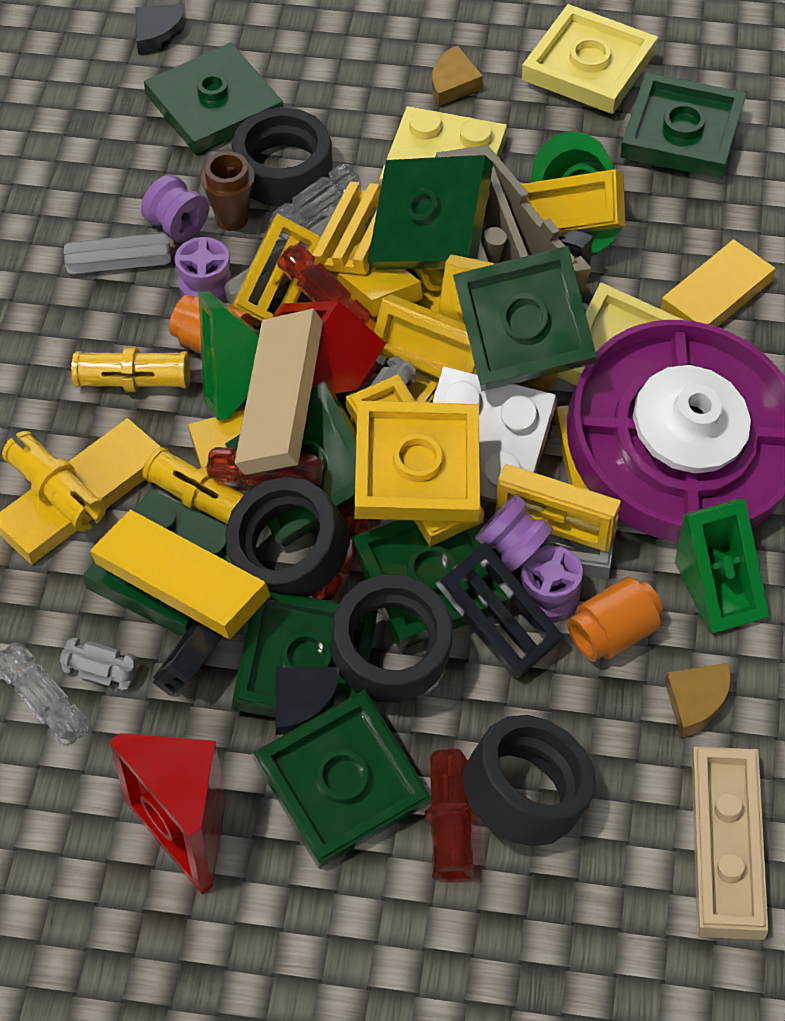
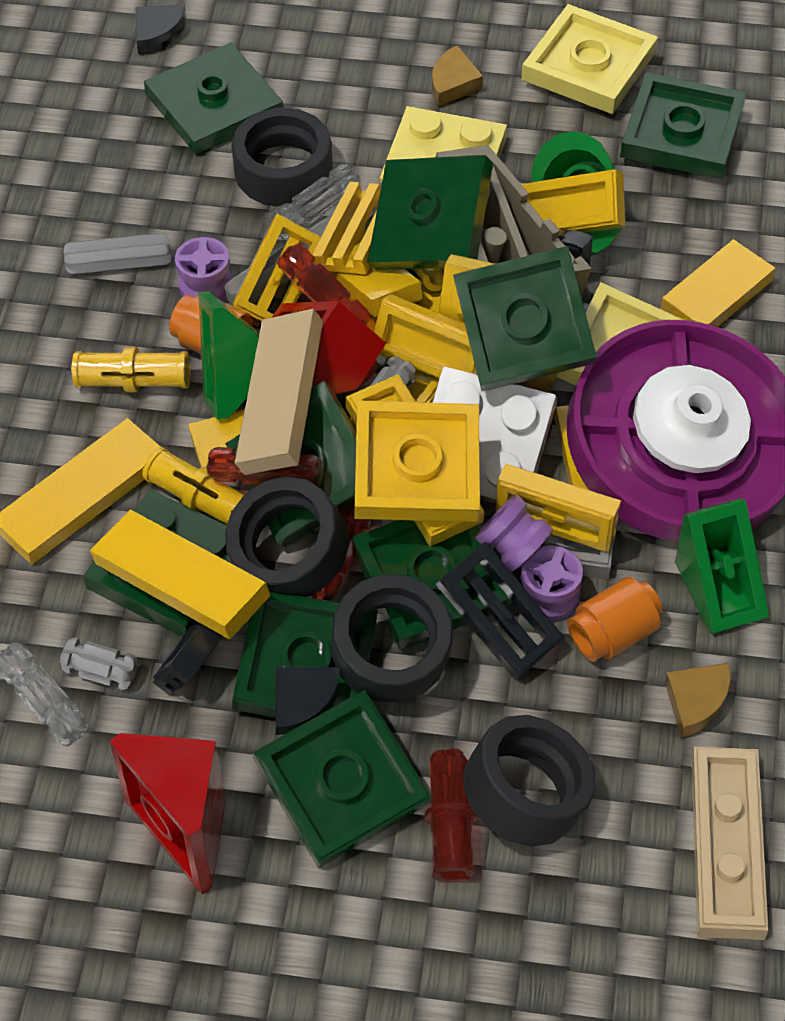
yellow pin [2,431,106,532] -> none
medium lavender wheel [141,174,210,243] -> none
reddish brown cone [200,151,255,231] -> none

